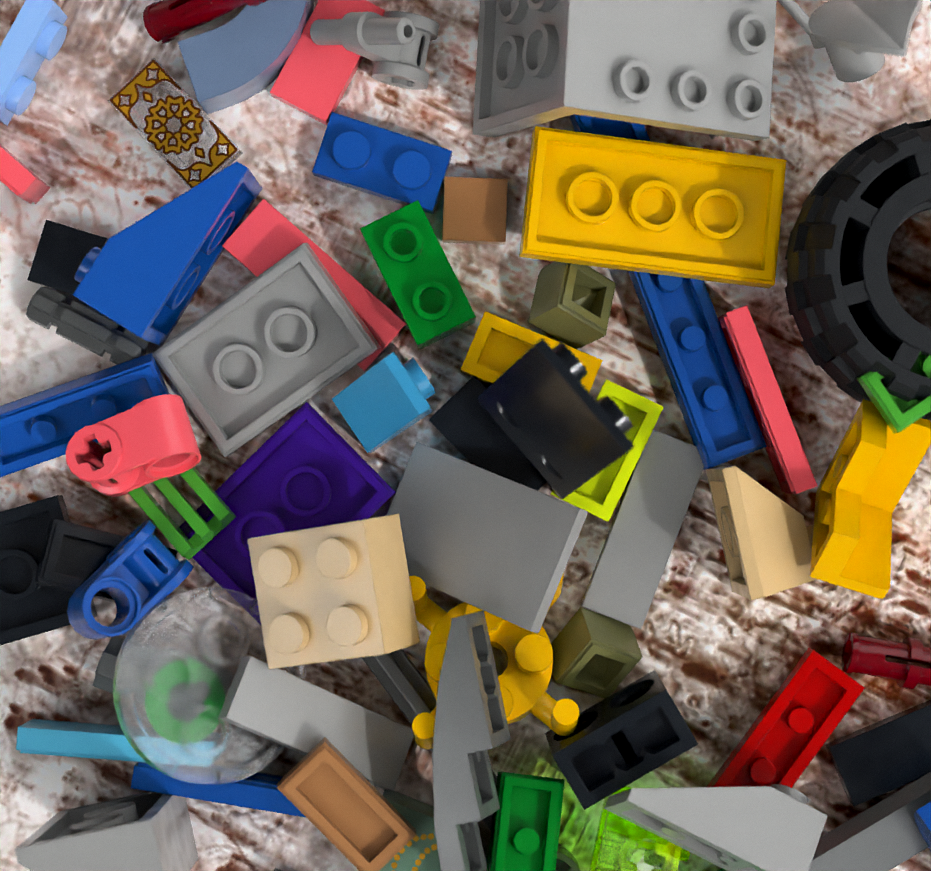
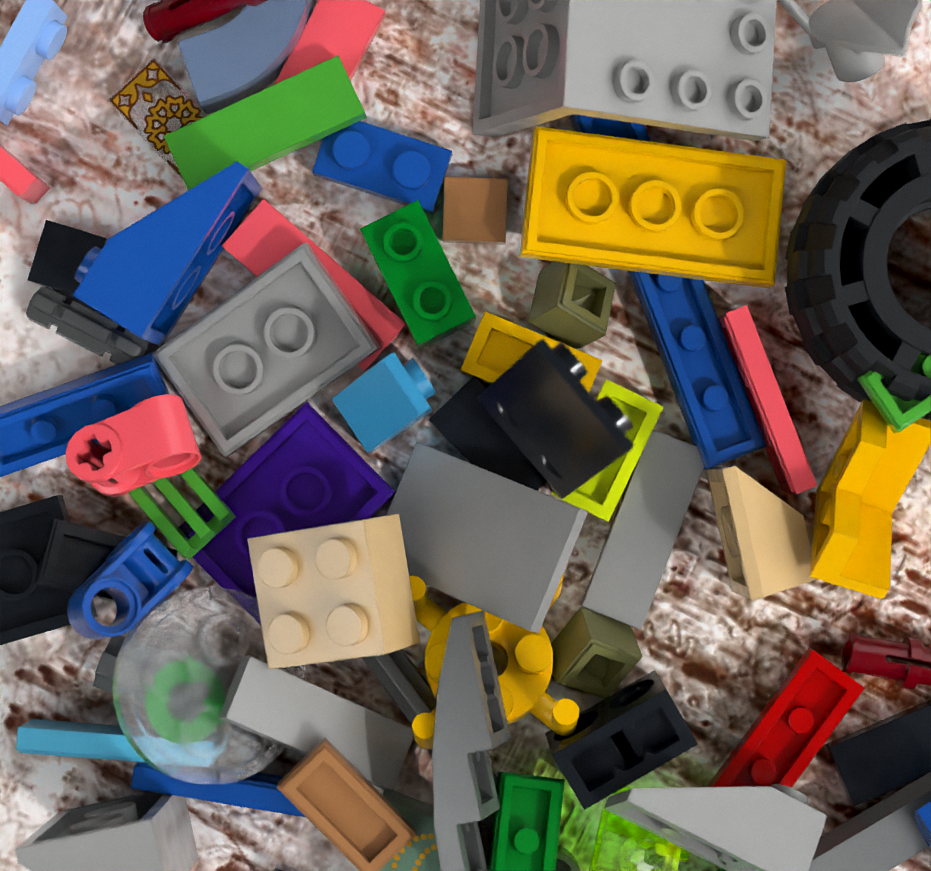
light grey piece [310,11,440,90] -> none
none -> bright green tile [164,56,367,190]

